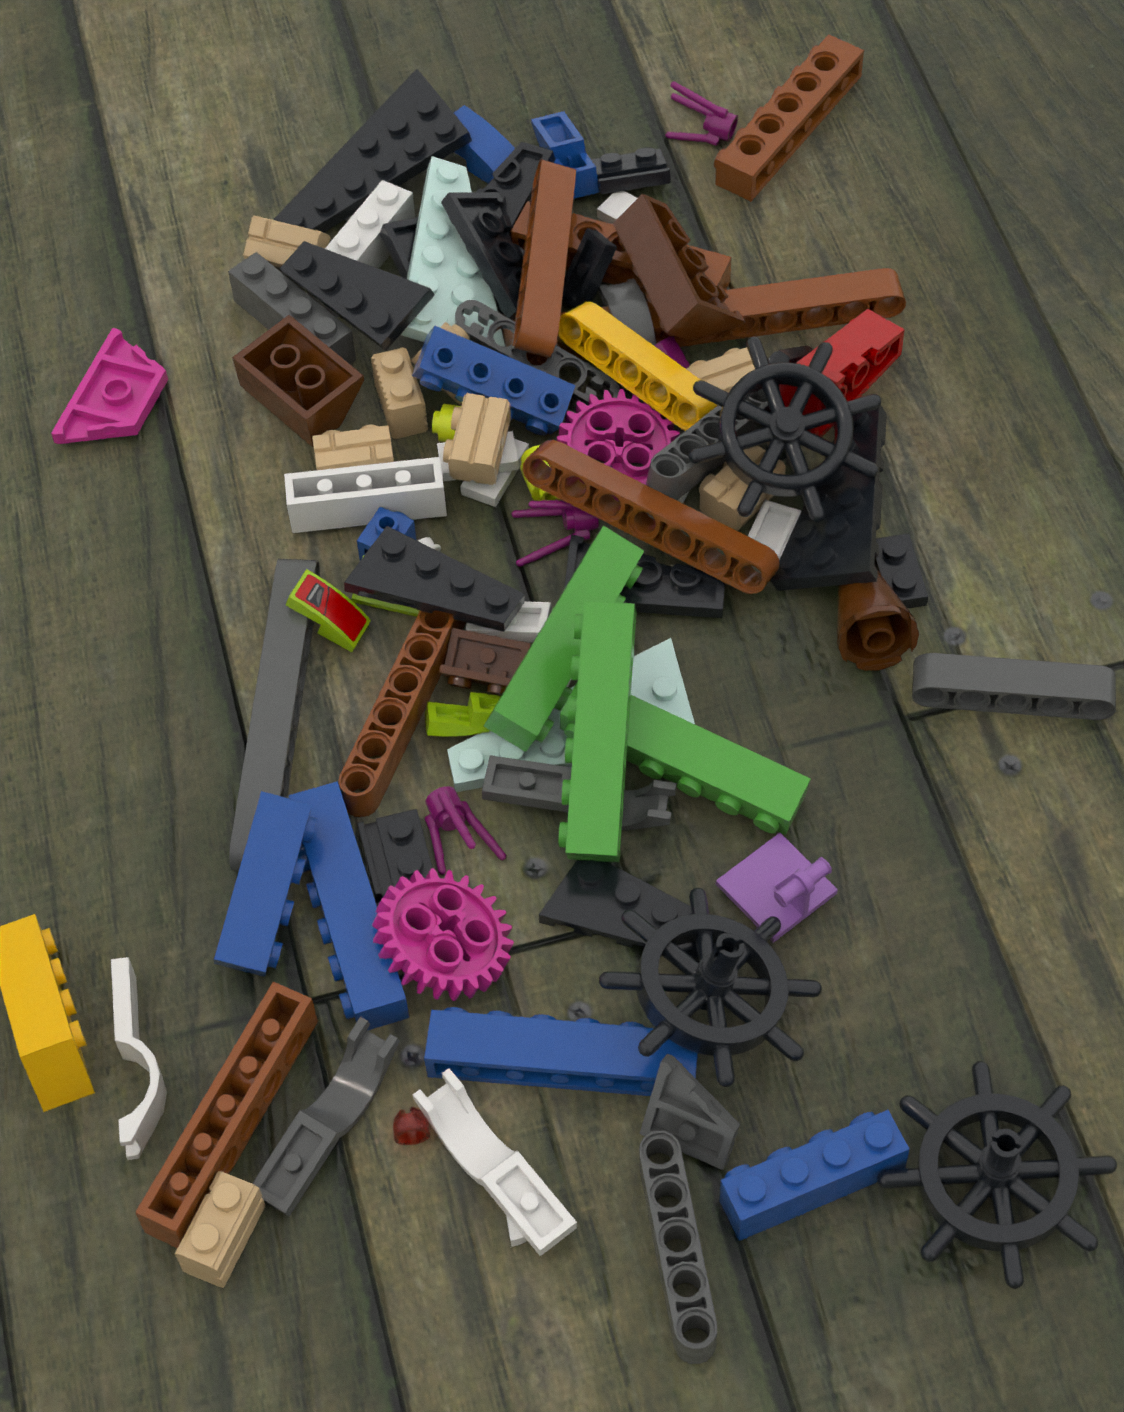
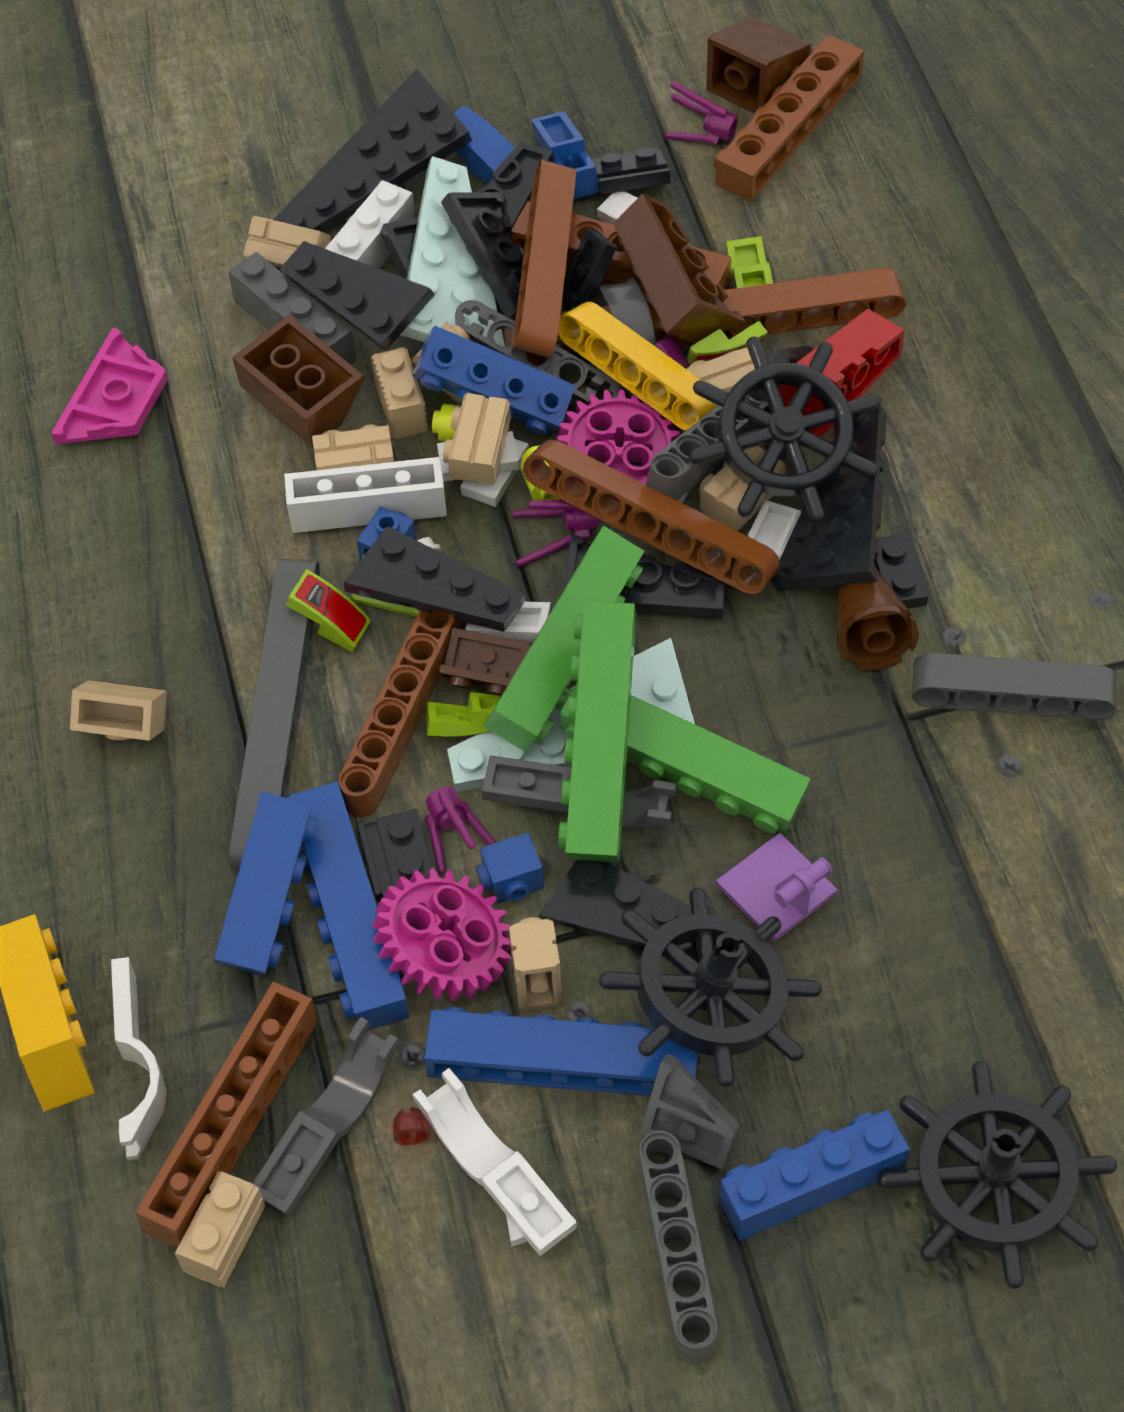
none -> tan brick [70,680,167,741]
none -> blue brick [476,833,544,904]
none -> tan brick [509,917,562,1011]
none -> lime slope [687,321,768,365]
none -> reddish brown slope [706,17,811,114]
none -> lime slope [725,236,773,289]

